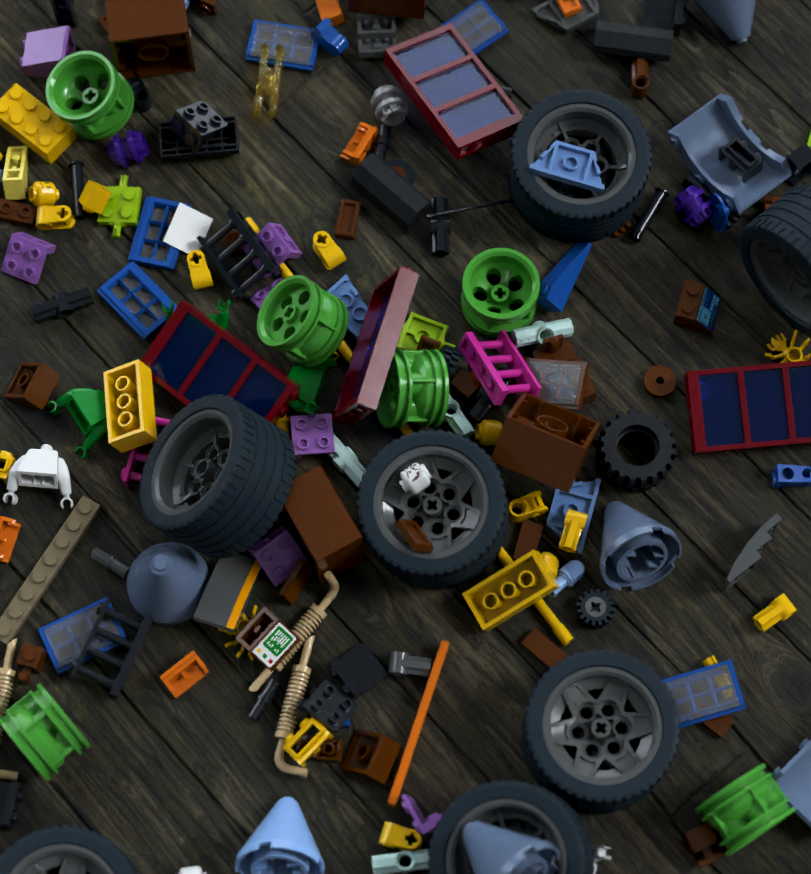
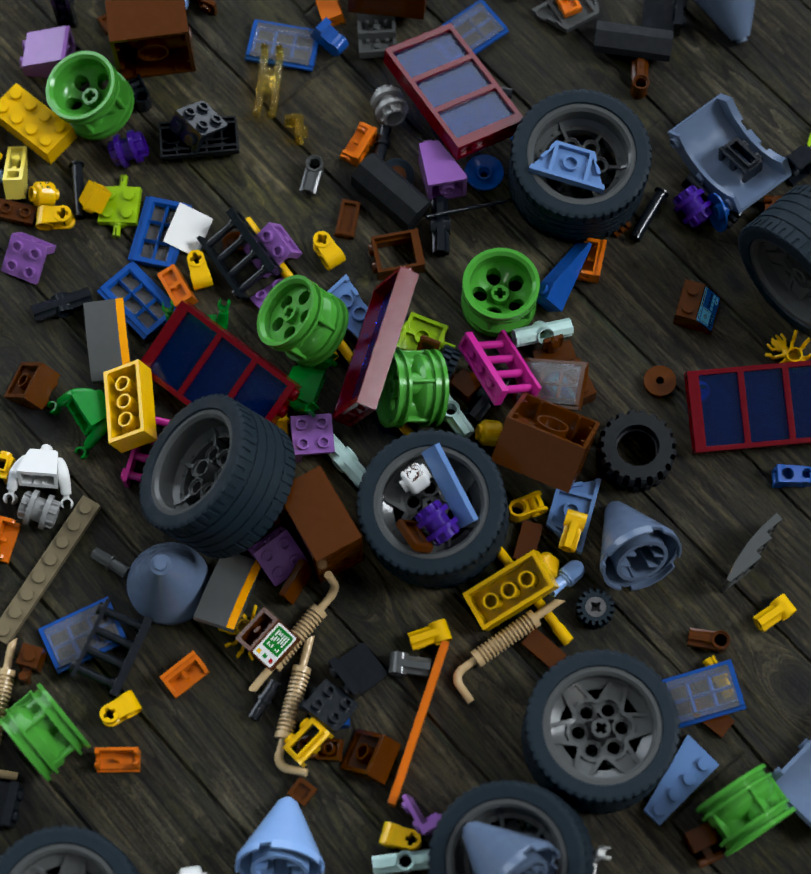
none -> light grey piece [17,489,61,530]
none -> dark grey slope [83,298,131,384]
none -> orange hinge [94,747,141,773]
none -> yellow piece [100,690,143,727]
none -> orange hinge [157,264,198,307]
none -> clear yellow bracket [284,113,308,145]
none -> reddish brown plate [287,776,317,808]
none -> dark grey piece [299,155,324,197]
none -> reddish brown window [368,228,425,281]
none -> yellow piece [407,619,452,651]
none -> dark purple piece [415,500,460,546]
none -> medium lavender slope [419,140,467,200]
none -> medium blue tile [421,443,479,529]
none -> tan piece [453,599,565,704]
none -> blue dish [465,154,504,191]
none -> orange hinge [577,238,607,284]
none -> medium blue wing [643,735,719,826]
none -> reddish brown piece [687,627,731,653]

